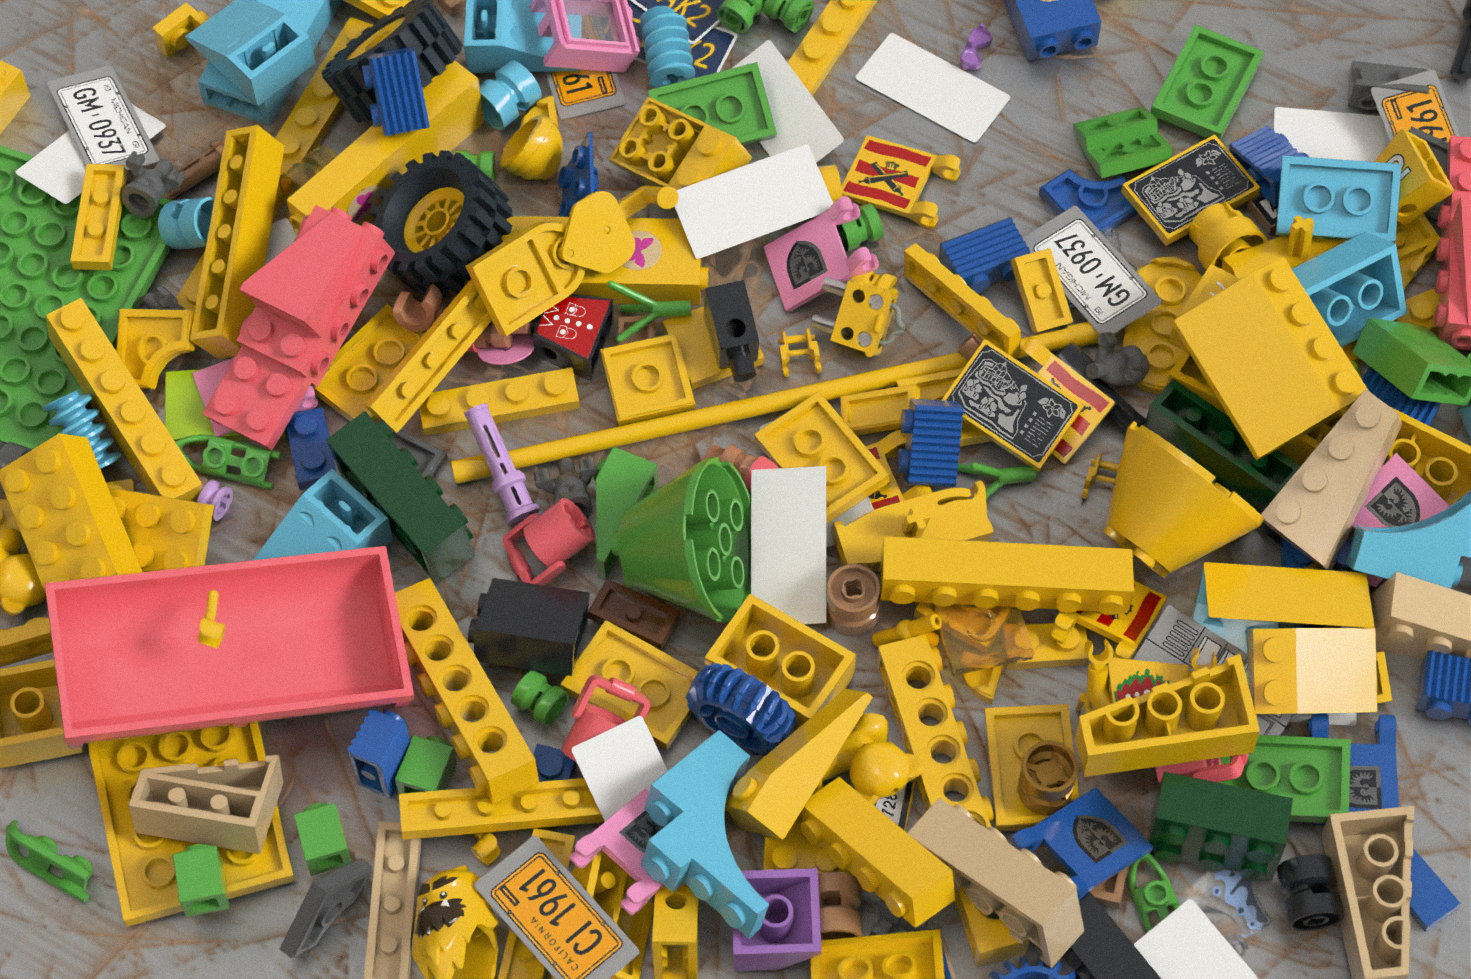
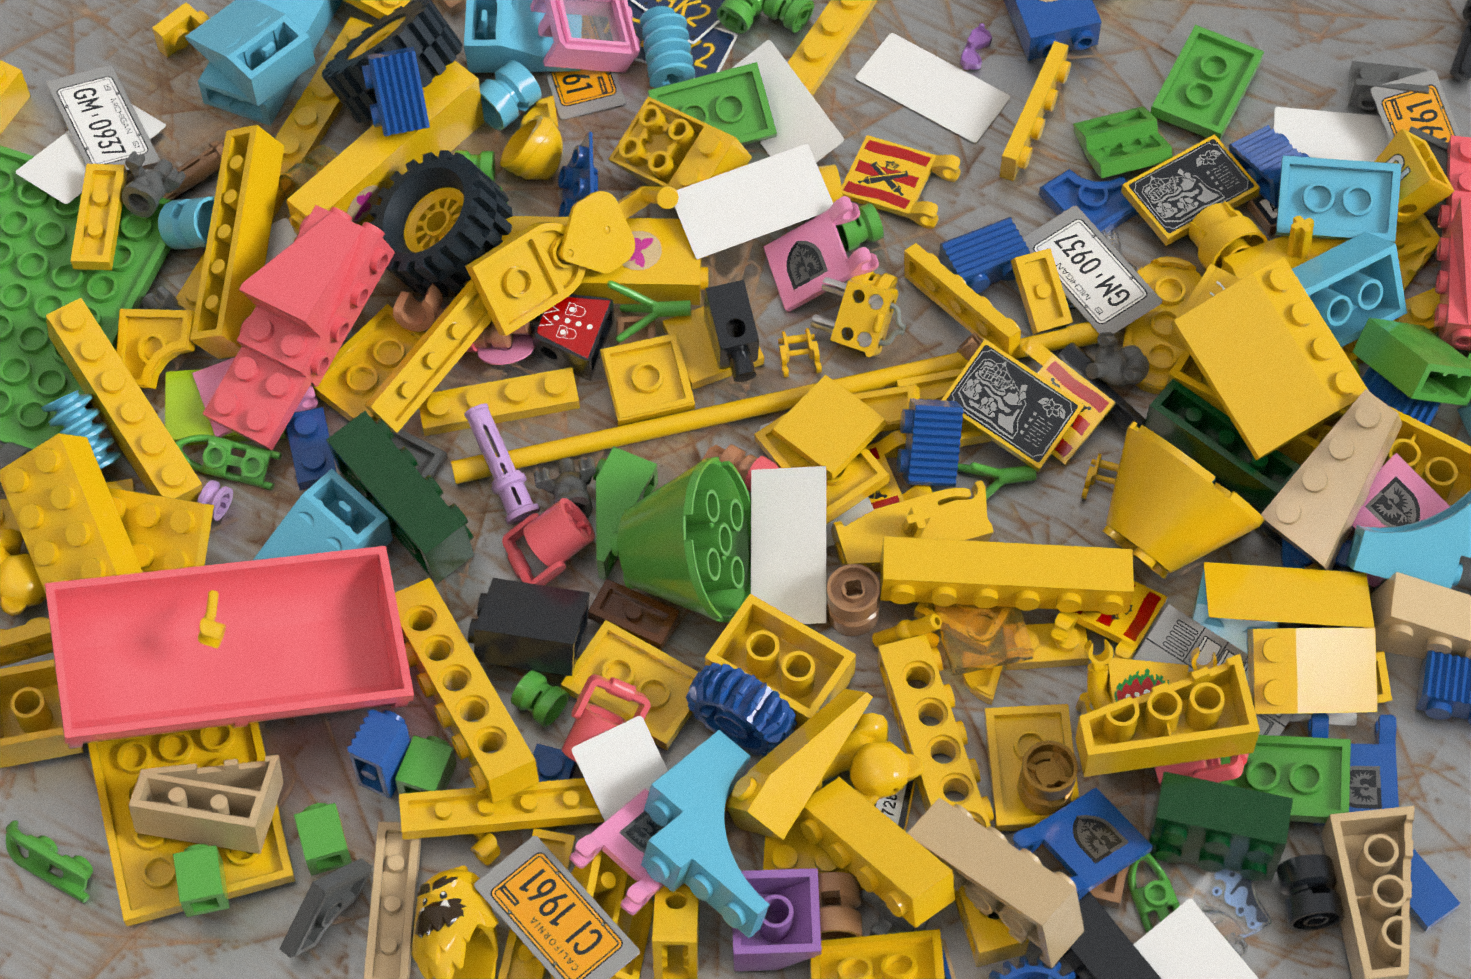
none -> yellow tile [772,374,886,480]
none -> yellow plate [999,41,1071,181]

